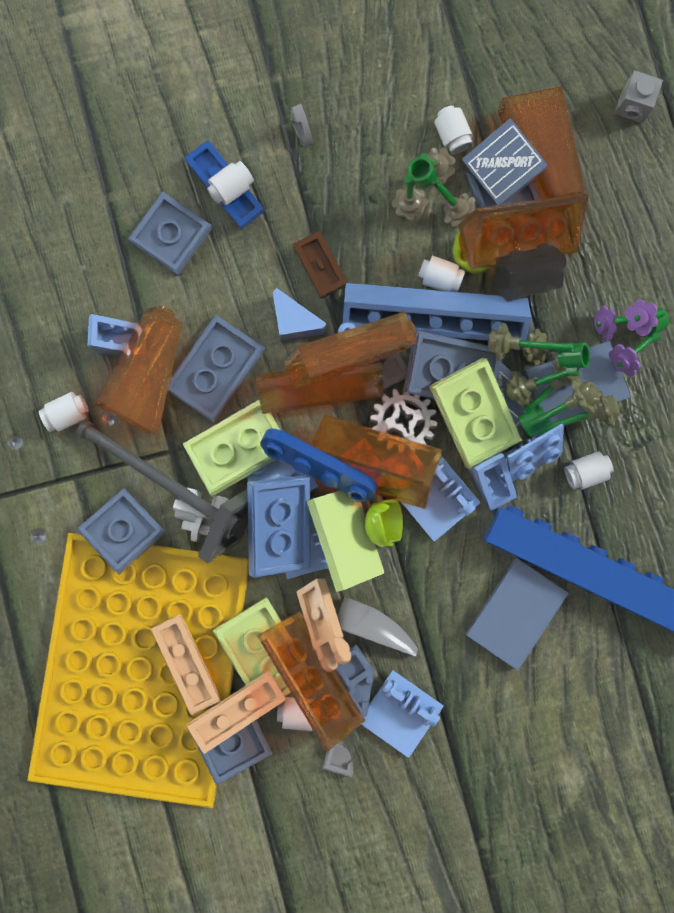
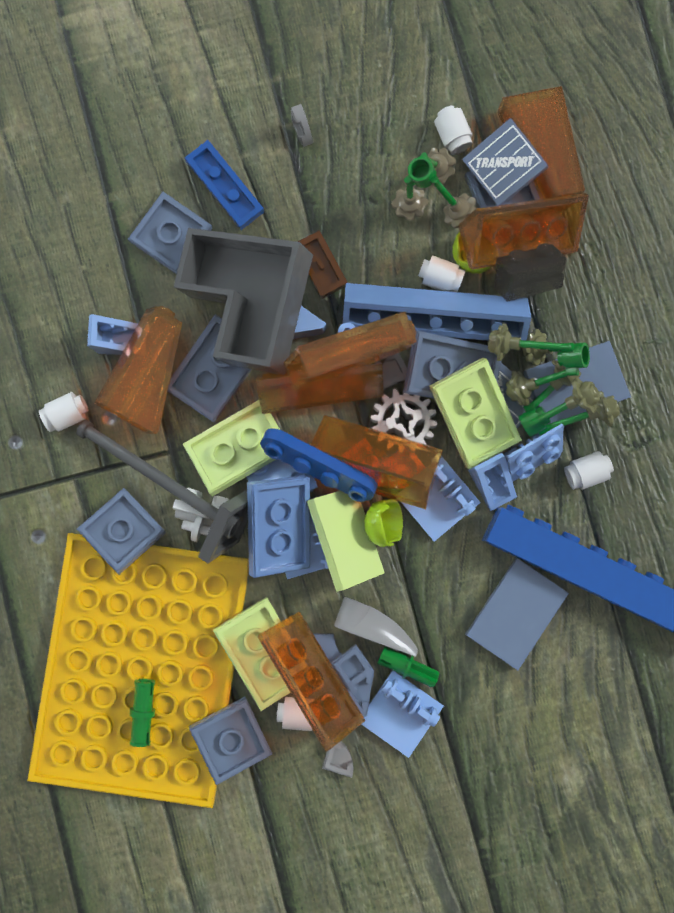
light nougat plate [151,614,221,715] -> none
light nougat plate [186,671,286,754] -> none
white brick [207,161,254,206] -> none
light nougat hinge [296,578,352,672] -> none
medium lavender plant [594,299,669,377] -> none
light grey brick [614,70,663,123] -> none
none -> green pin [129,678,155,747]
none -> dark grey piece [174,228,313,375]
none -> green axle [377,646,440,687]

